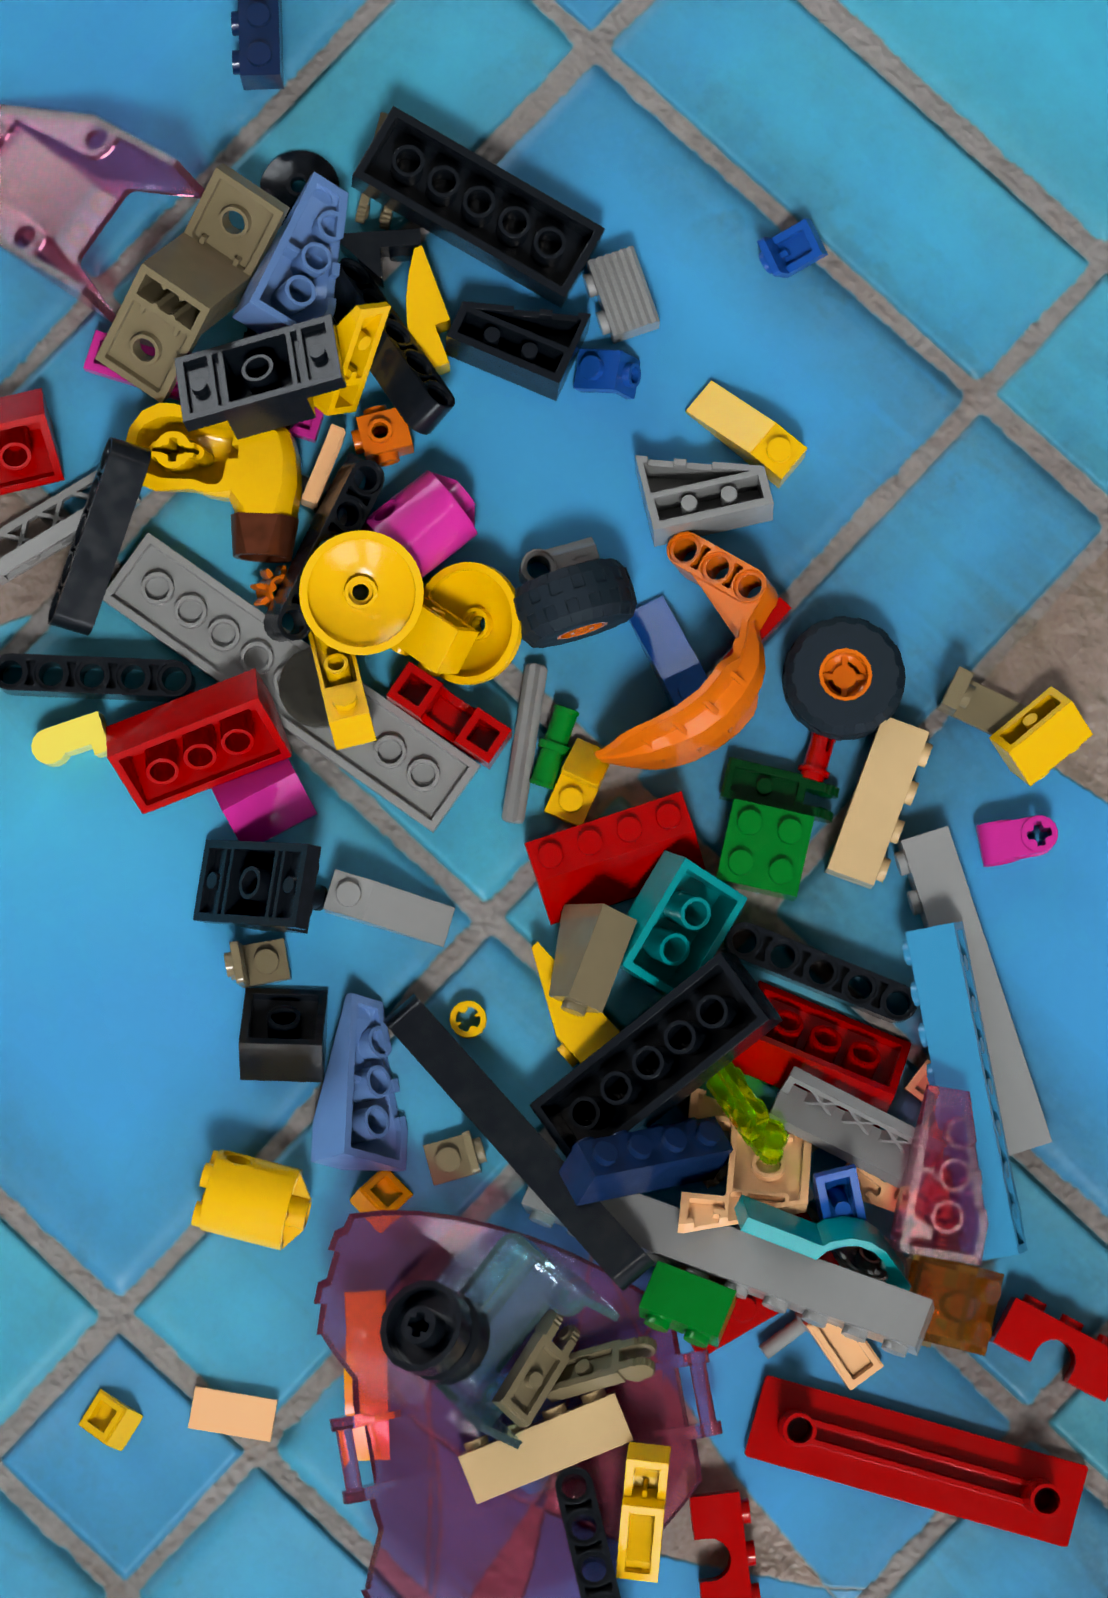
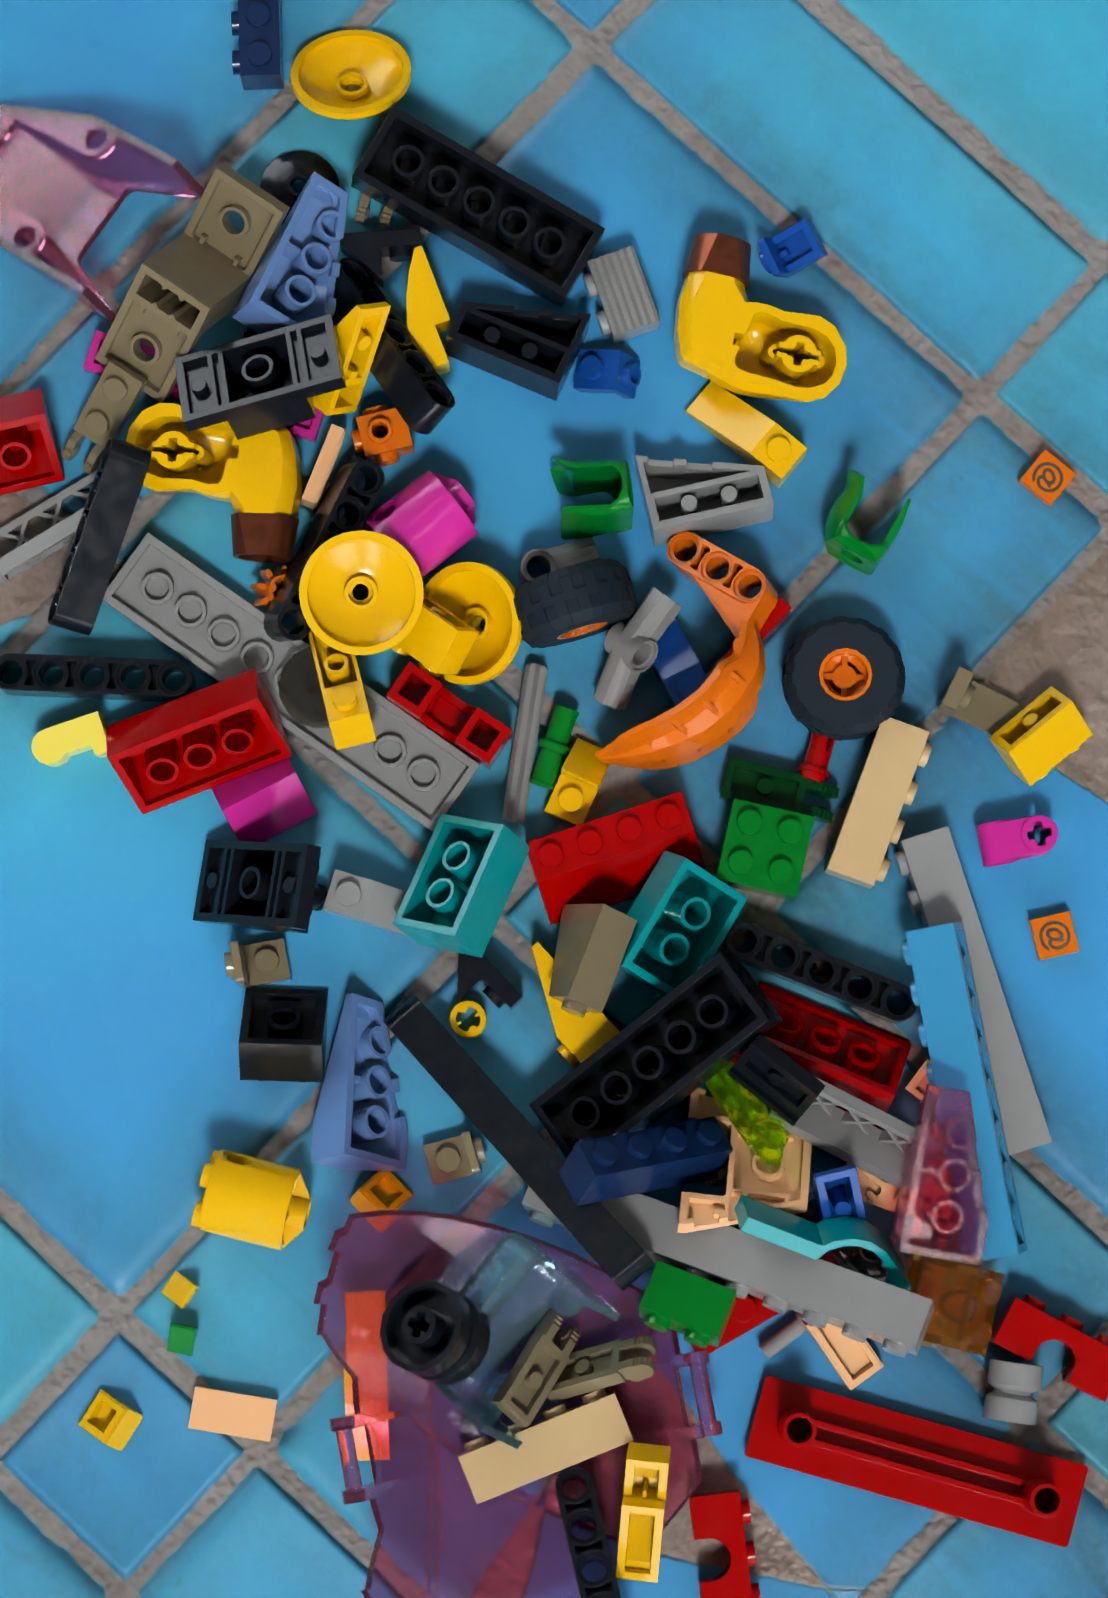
none -> dark tan hinge [61,359,148,474]
none -> yellow piece [161,1271,199,1309]
none -> green piece [167,1322,198,1356]
none -> yellow dish [290,29,412,120]
none -> teal brick [393,813,530,958]
none -> black slope [457,953,523,1010]
none -> green piece [550,456,634,540]
none -> light grey piece [593,586,682,709]
none -> yellow piece [674,233,847,402]
none -> black plate [727,1033,825,1126]
none -> green piece [825,470,911,575]
none -> light grey wheel [982,1359,1044,1425]
none -> orange tile [1018,449,1077,508]
none -> orange tile [1028,911,1080,961]

